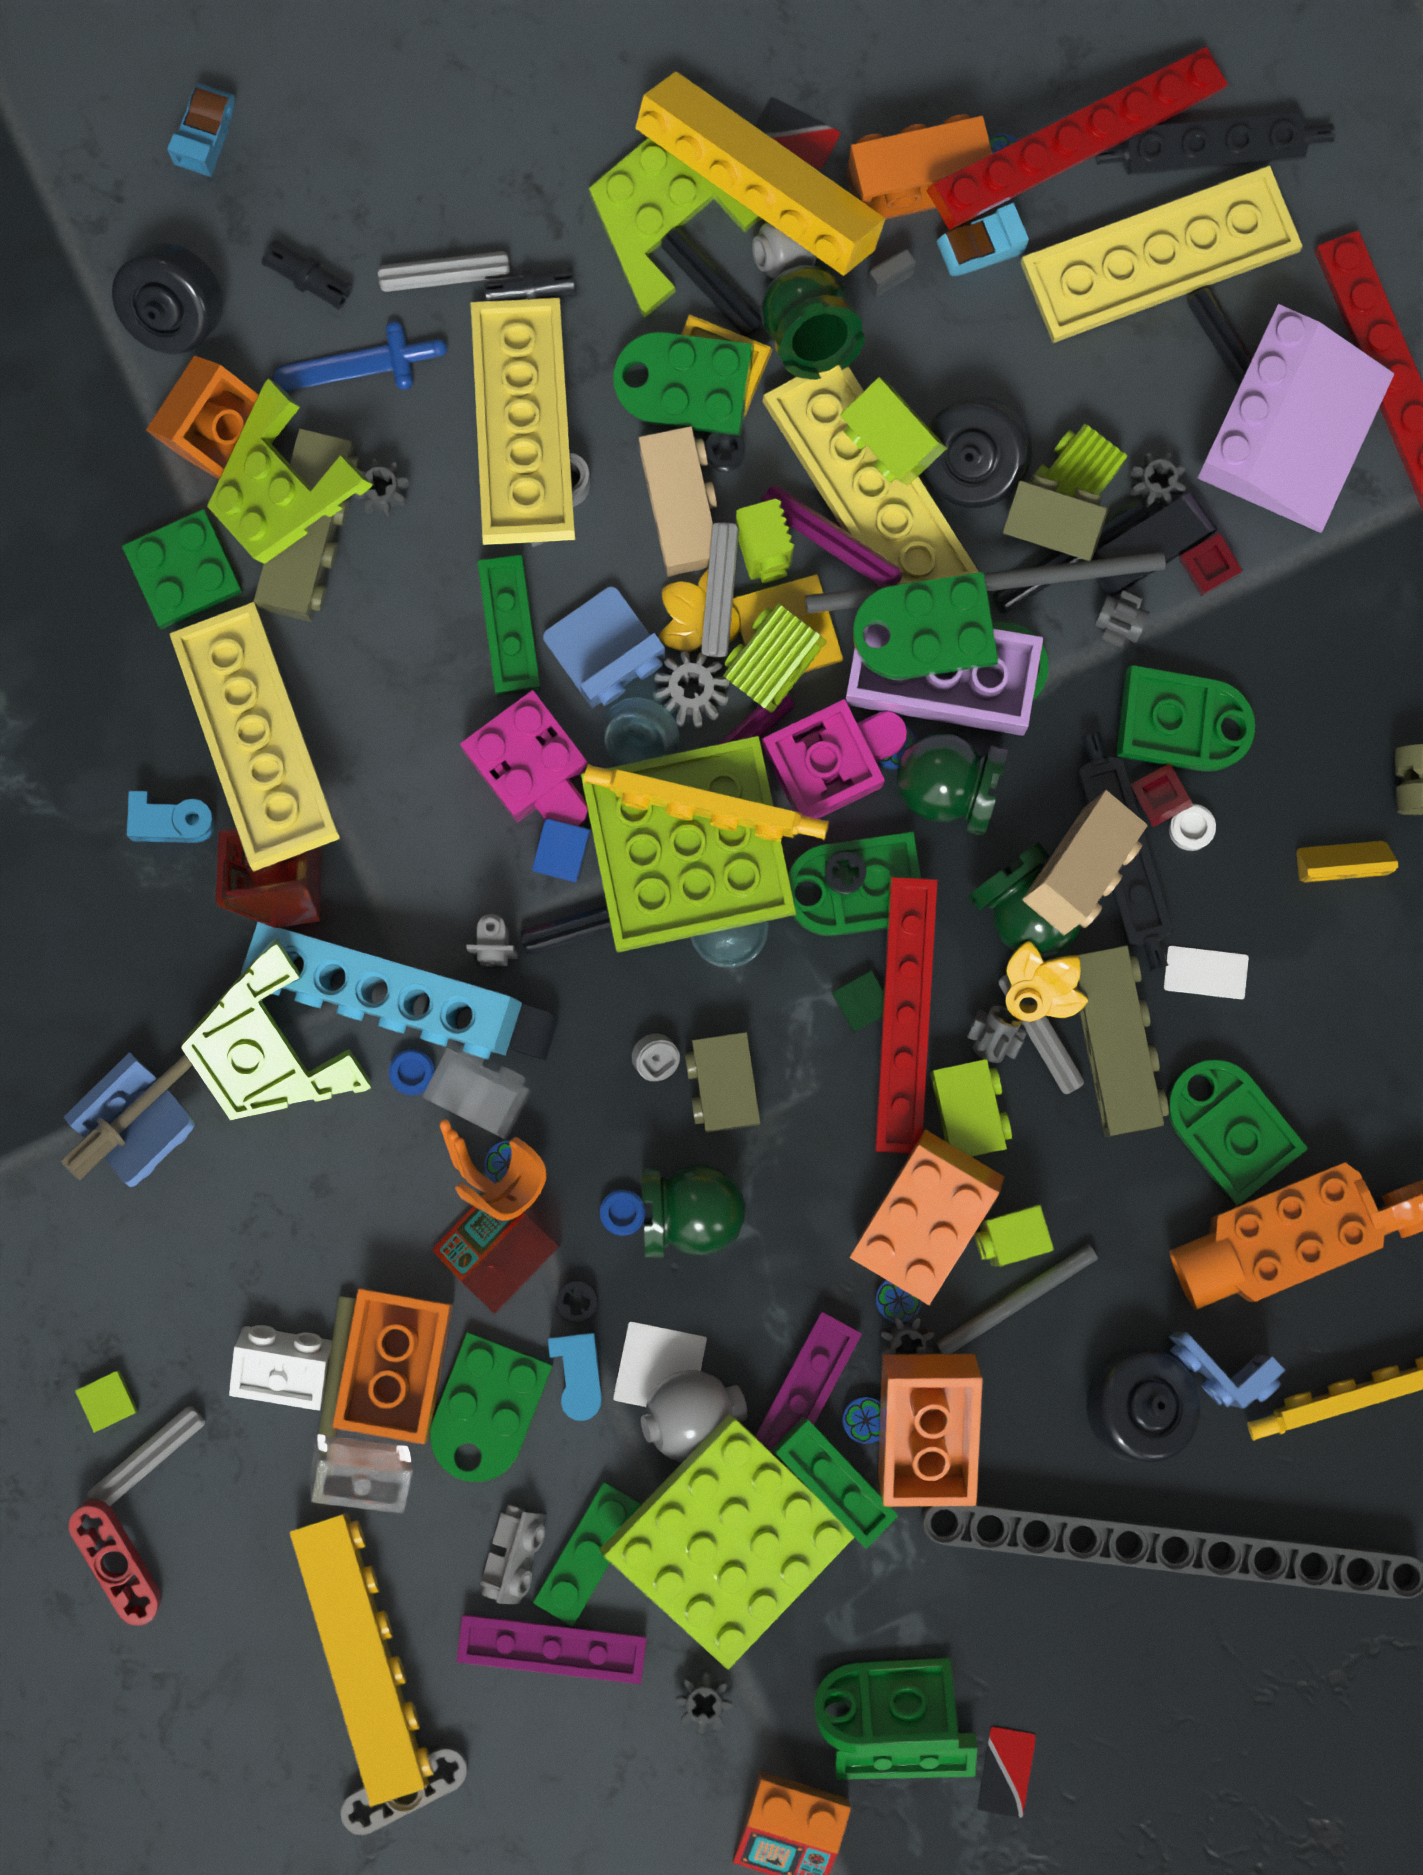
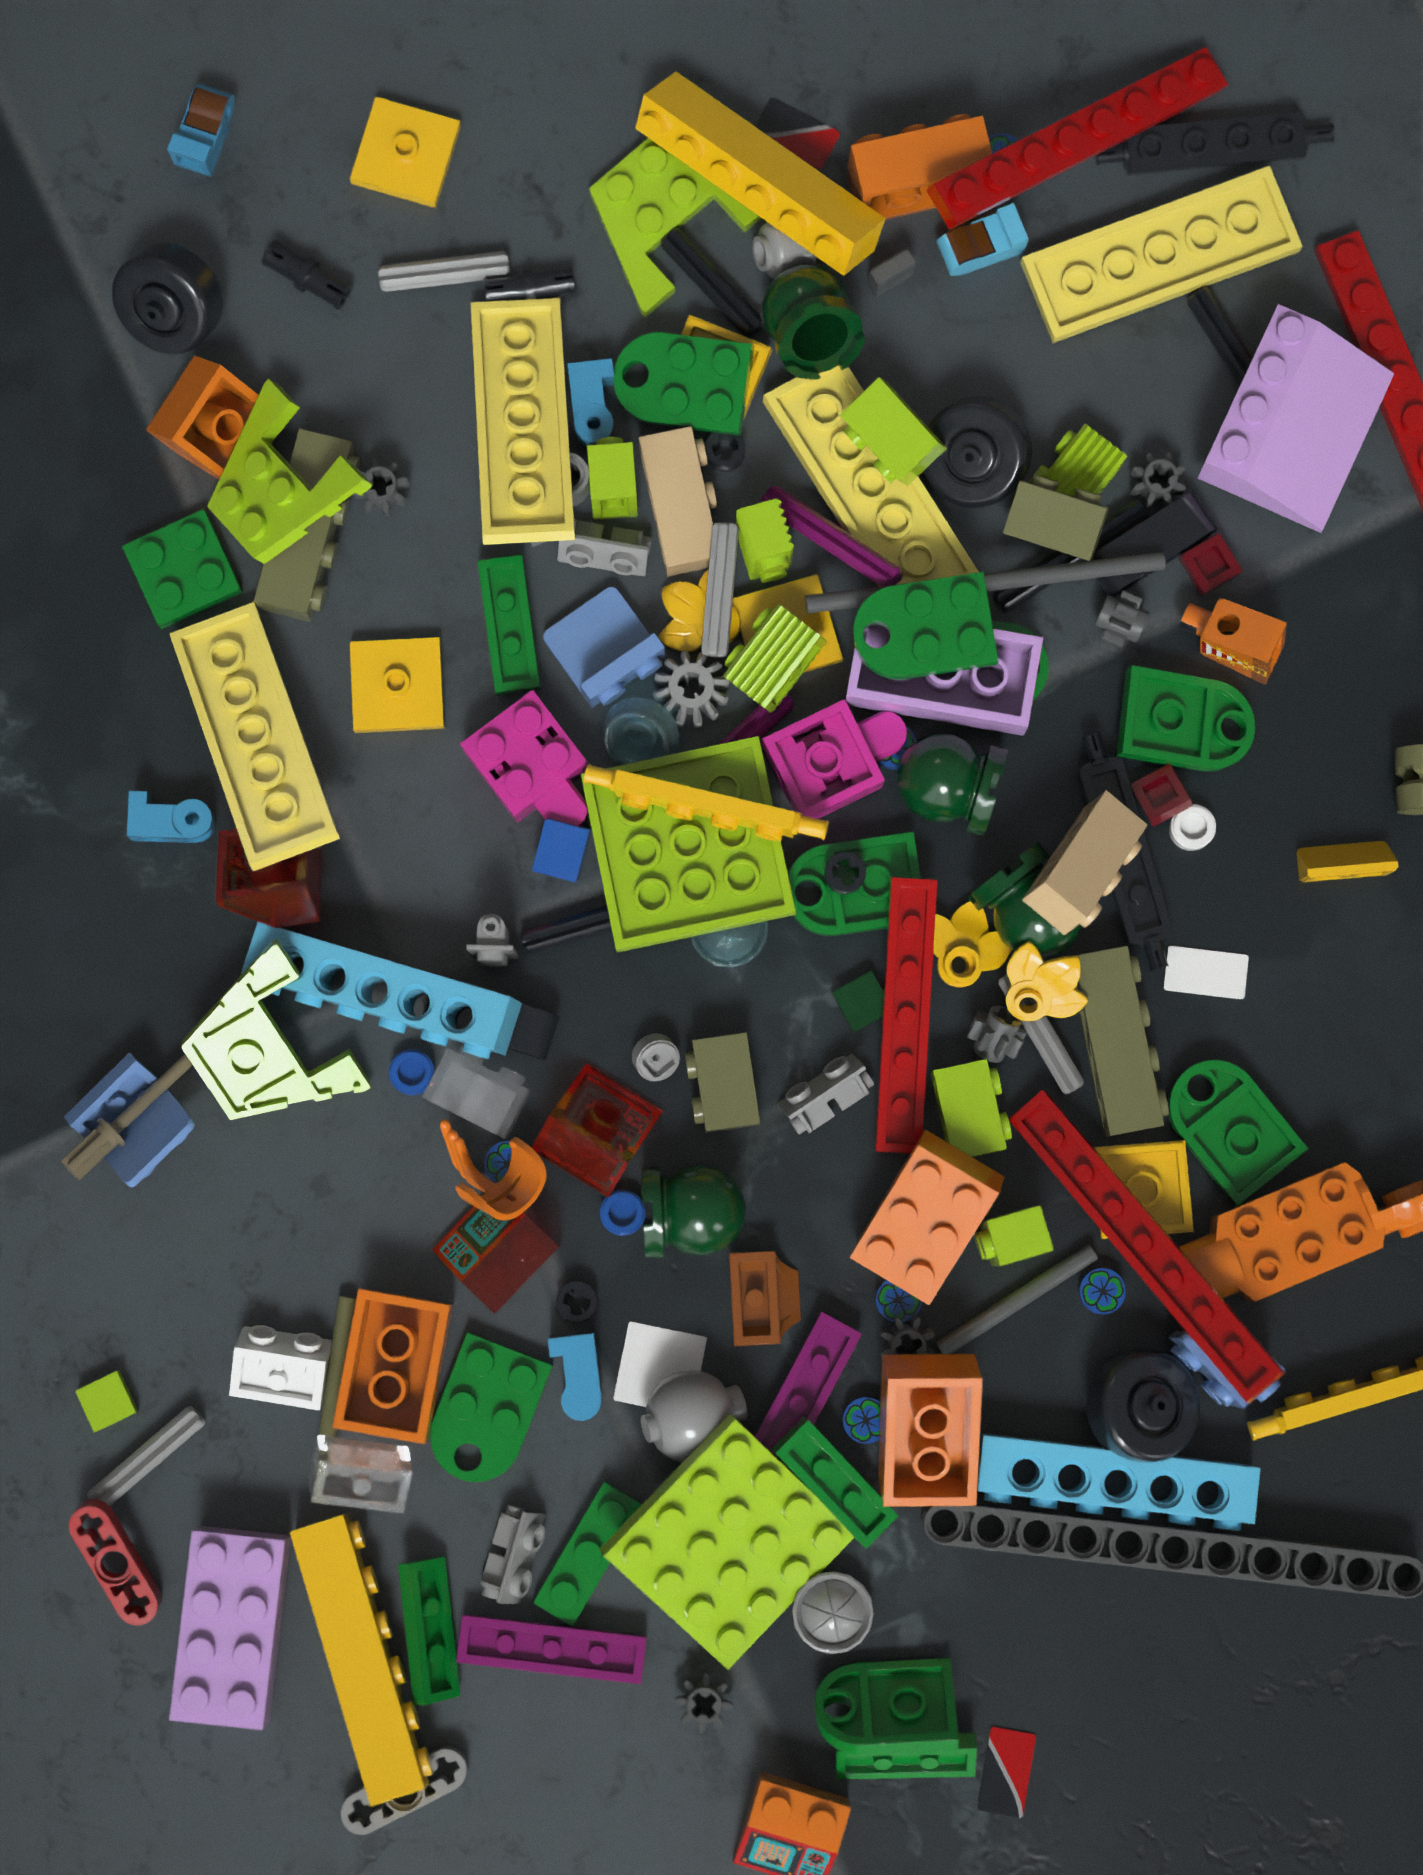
blue sword [273,321,447,391] -> none
none -> lavender brick [169,1526,291,1730]
none -> yellow plate [350,97,461,208]
none -> yellow plate [350,637,445,733]
none -> green plate [398,1556,461,1705]
none -> clear red slope [532,1063,663,1198]
none -> light grey hinge [558,519,652,577]
none -> dark azure leg [568,359,614,448]
none -> lime brick [587,437,638,520]
none -> dark orange slope [729,1251,801,1346]
none -> light grey hinge [777,1053,874,1135]
none -> light grey hat [792,1571,874,1654]
none -> yellow plate [933,901,1011,988]
none -> medium azure brick [977,1433,1260,1531]
none -> red plate [1009,1090,1286,1403]
none -> tile [1078,1268,1126,1314]
none -> yellow plate [1094,1140,1194,1239]
none -> orange torso [1179,598,1287,685]

